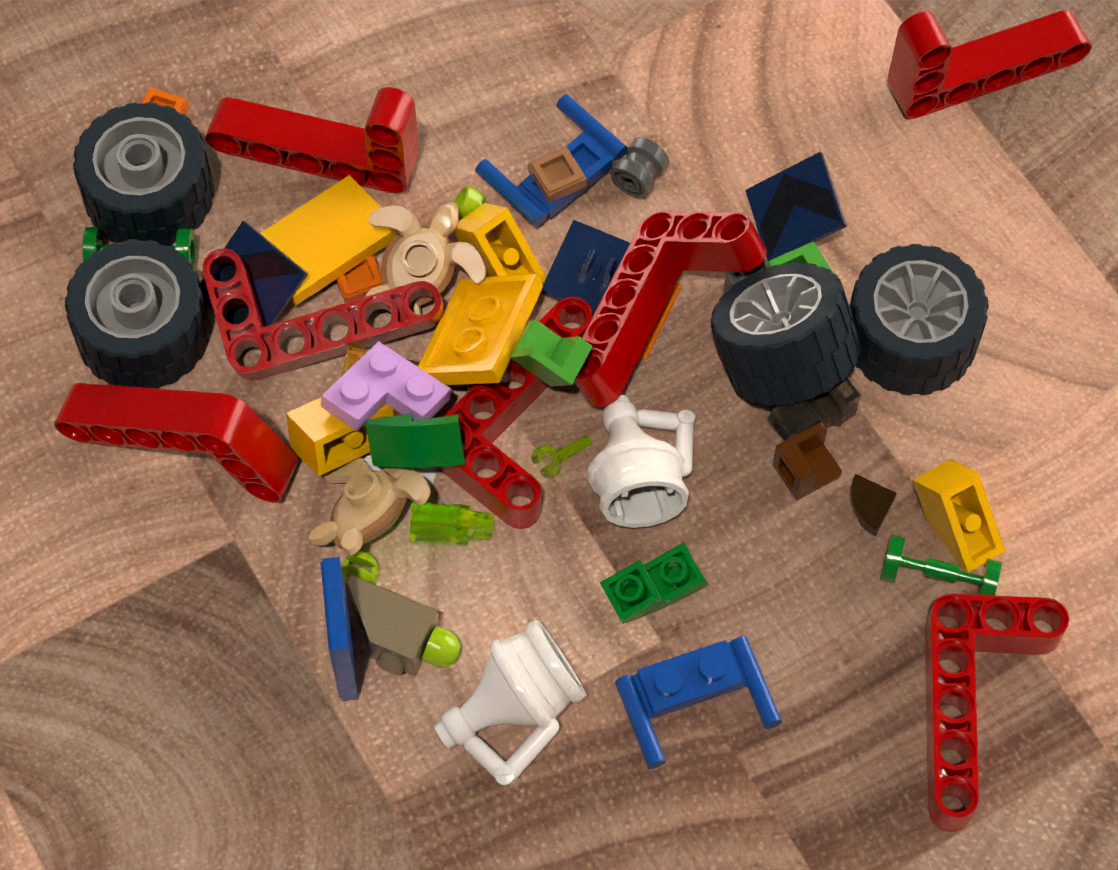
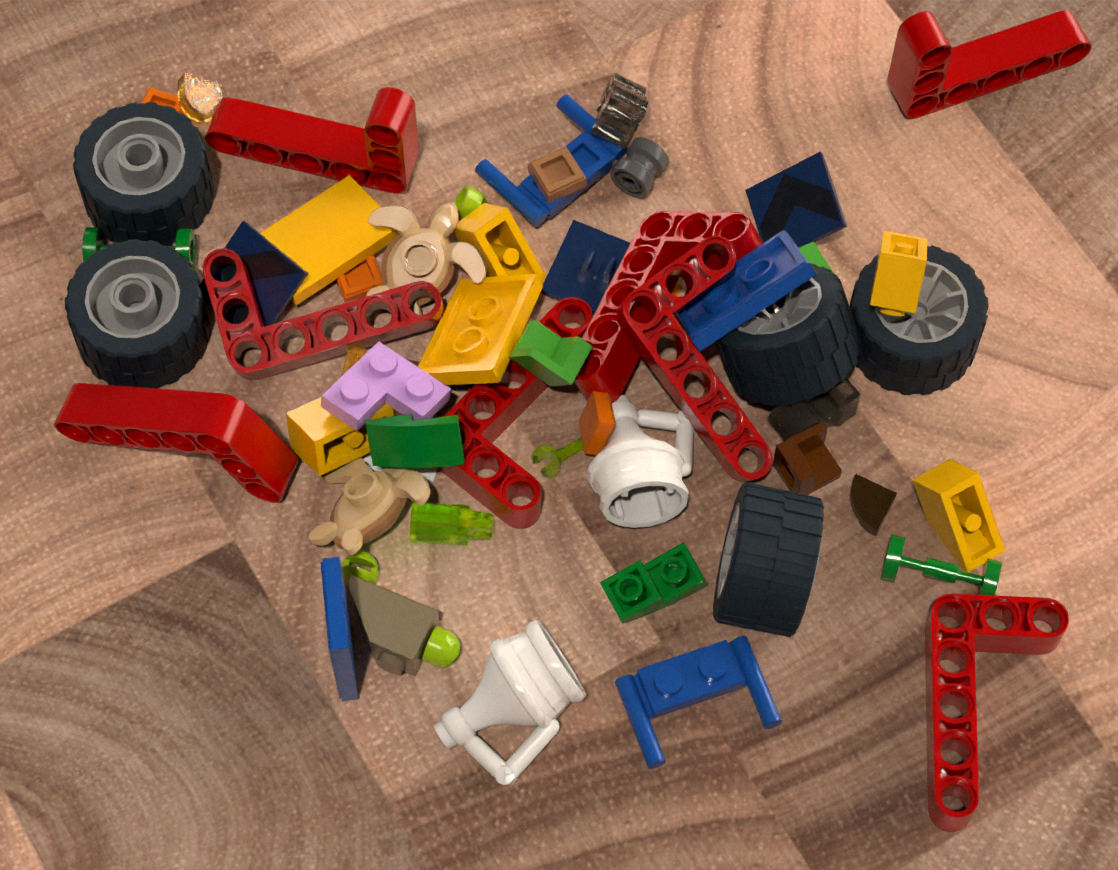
none -> clear yellow tile [178,73,223,122]
none -> orange tile [578,391,615,455]
none -> clear smoke leg [591,73,648,149]
none -> red beam [616,236,773,482]
none -> blue tile [676,230,816,352]
none -> black wheel [713,482,824,637]
none -> yellow slope [870,230,927,316]

